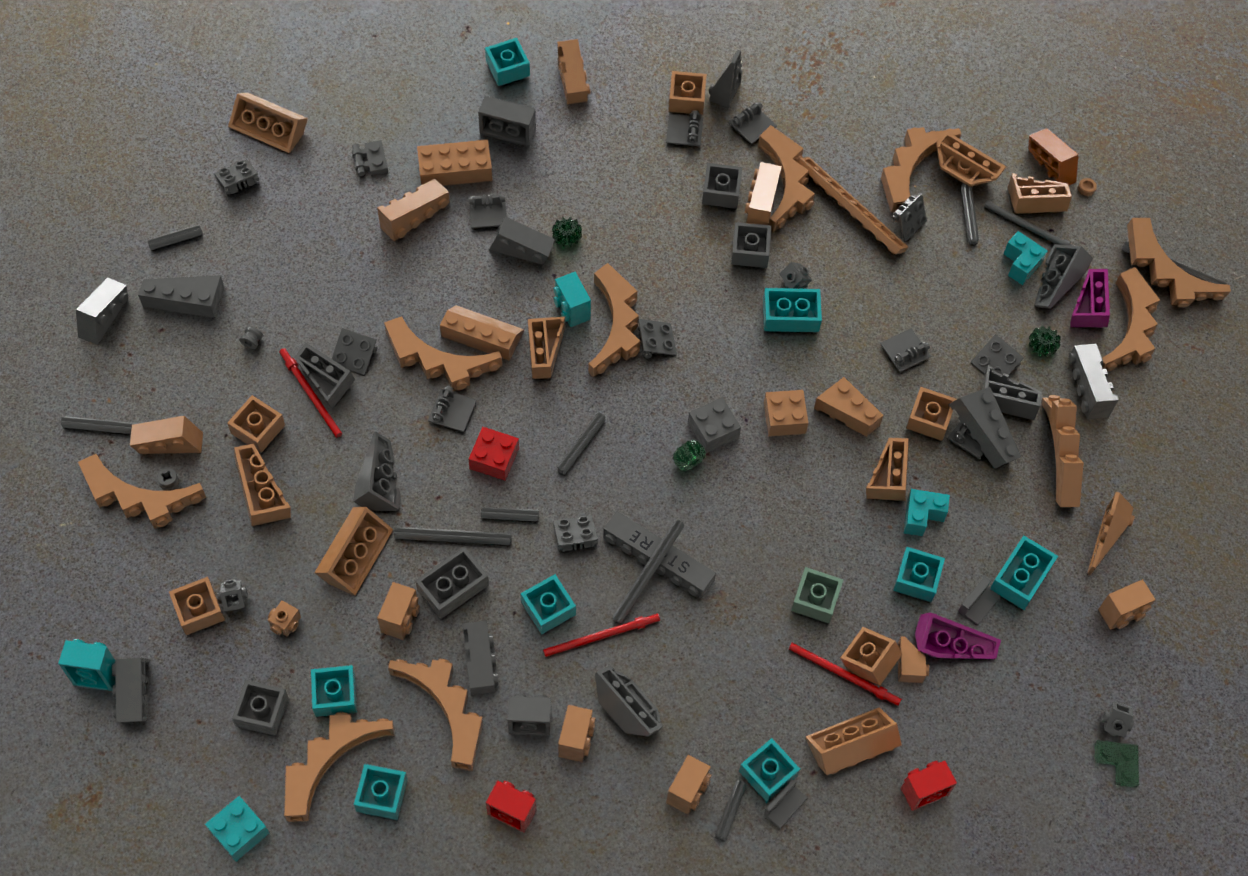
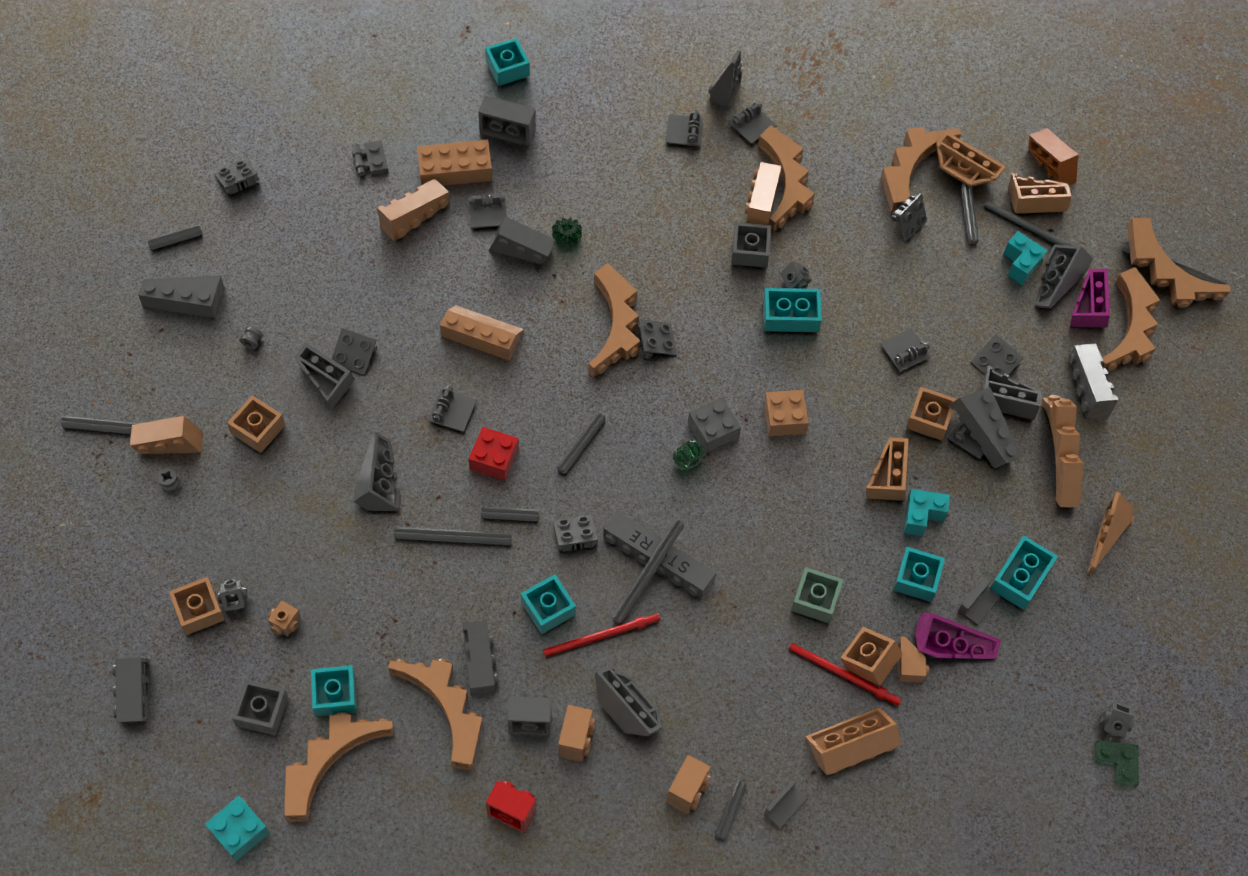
teal brick [58,639,116,691] -> none
dark grey wedge [76,277,129,345] -> none
medium nougat arch [78,454,206,529] -> none
medium nougat slope [228,92,308,153] -> none
medium nougat wedge [234,444,291,526] -> none
red bar [279,348,342,438] -> none
medium nougat slope [314,507,394,595] -> none
teal brick [354,764,408,820] -> none
medium nougat brick [377,582,420,640] -> none
medium nougat arch [384,316,502,391] -> none
dark grey brick [415,547,489,619] -> none
medium nougat wedge [528,317,565,379] -> none
teal brick [553,272,591,327] -> none
medium nougat wedge [557,39,590,104] -> none
medium nougat brick [668,71,707,115] -> none
dark grey brick [702,163,743,209] -> none
teal brick [739,738,800,802] -> none
medium nougat plate [798,157,908,254] -> none
medium nougat wedge [814,377,883,437] -> none
red brick [901,760,957,811] -> none
clear green gear [1029,325,1061,358] -> none
medium nougat tile [1078,178,1097,196] -> none
medium nougat brick [1098,579,1156,630] -> none

